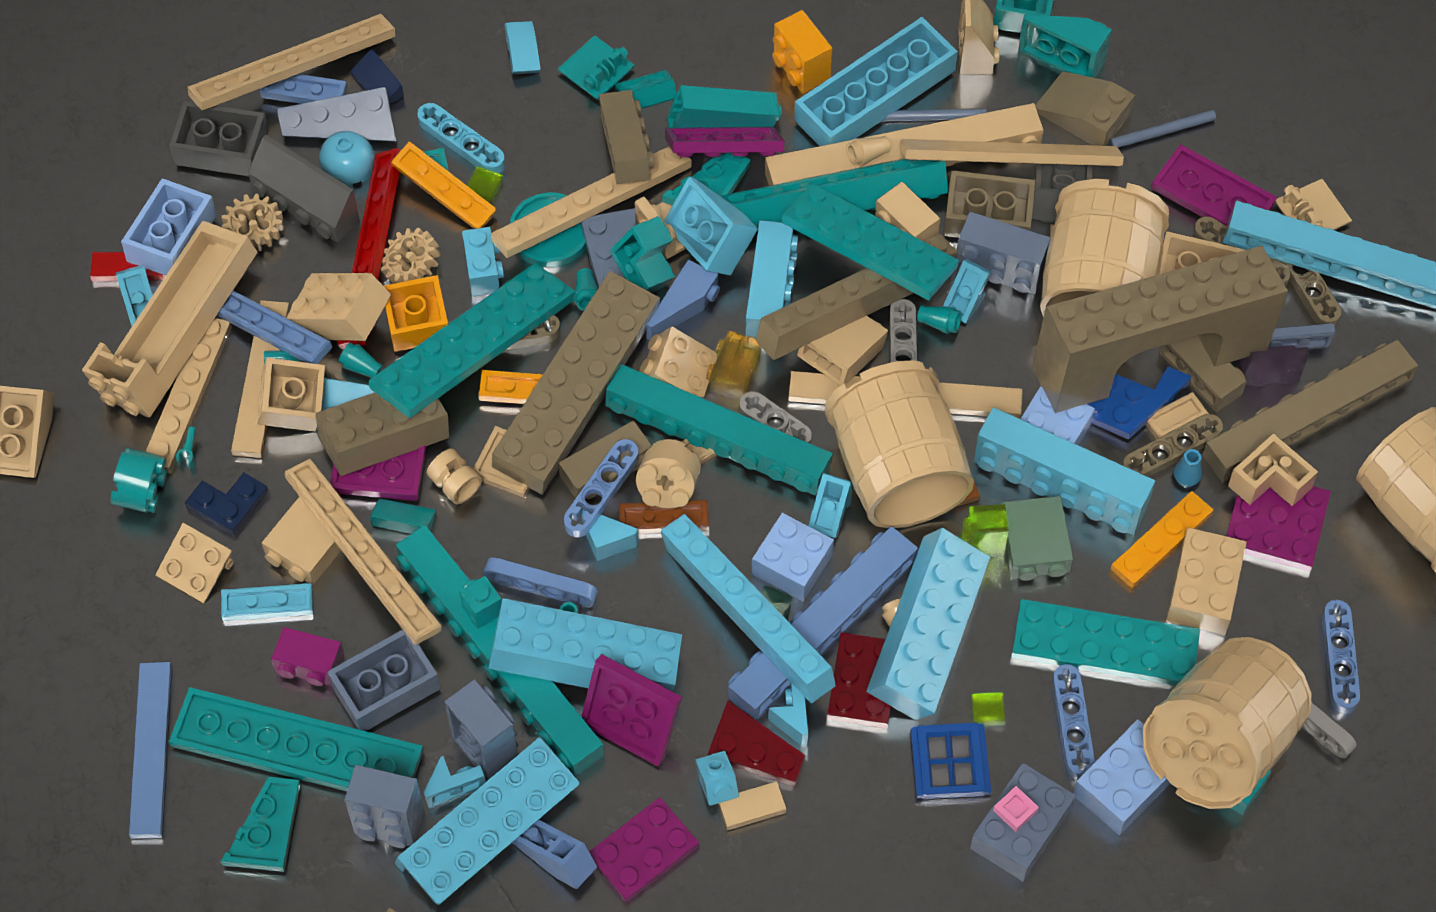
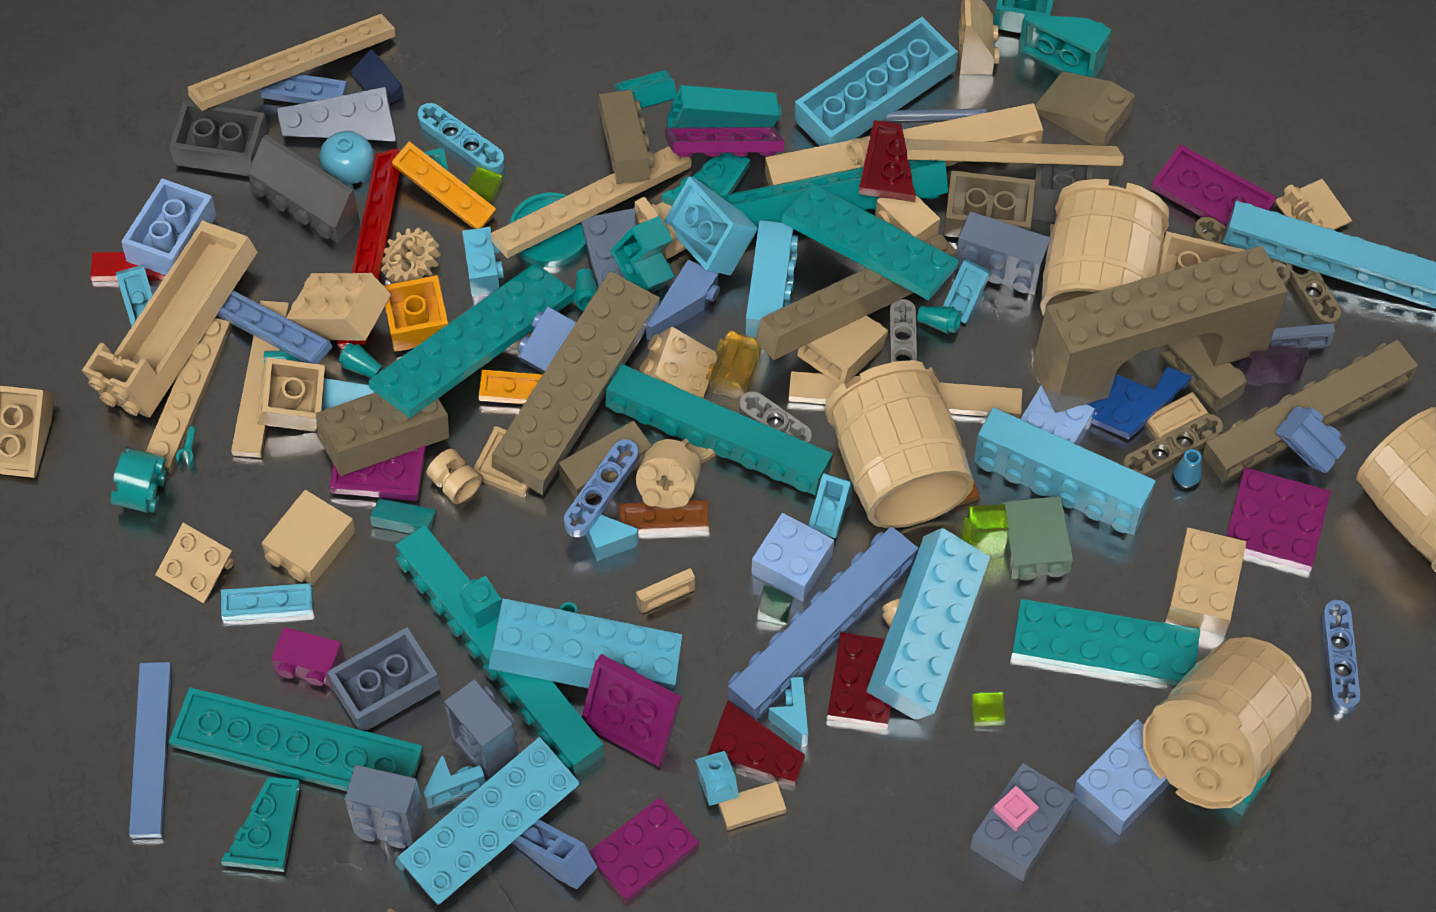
dark blue plate [185,472,269,536] -> none
tan gear [221,194,284,251] -> none
tan tile [285,459,441,645] -> none
medium blue beam [482,558,598,607] -> none
medium azure slope [505,21,540,74] -> none
teal hinge [558,35,635,100] -> none
medium azure brick [661,514,836,704] -> none
light orange brick [772,10,832,94] -> none
blue piece [910,723,991,799] -> none
medium blue beam [1052,664,1095,780] -> none
sand blue bar [1109,110,1216,148] -> none
light orange plate [1110,491,1214,589] -> none
tan brick [1228,434,1318,506] -> none
light grey beam [1302,702,1357,758] -> none
none -> medium blue brick [517,306,576,374]
none -> tan tile [636,568,695,613]
none -> dark red wing [859,120,916,202]
none -> medium blue brick [1276,406,1346,473]

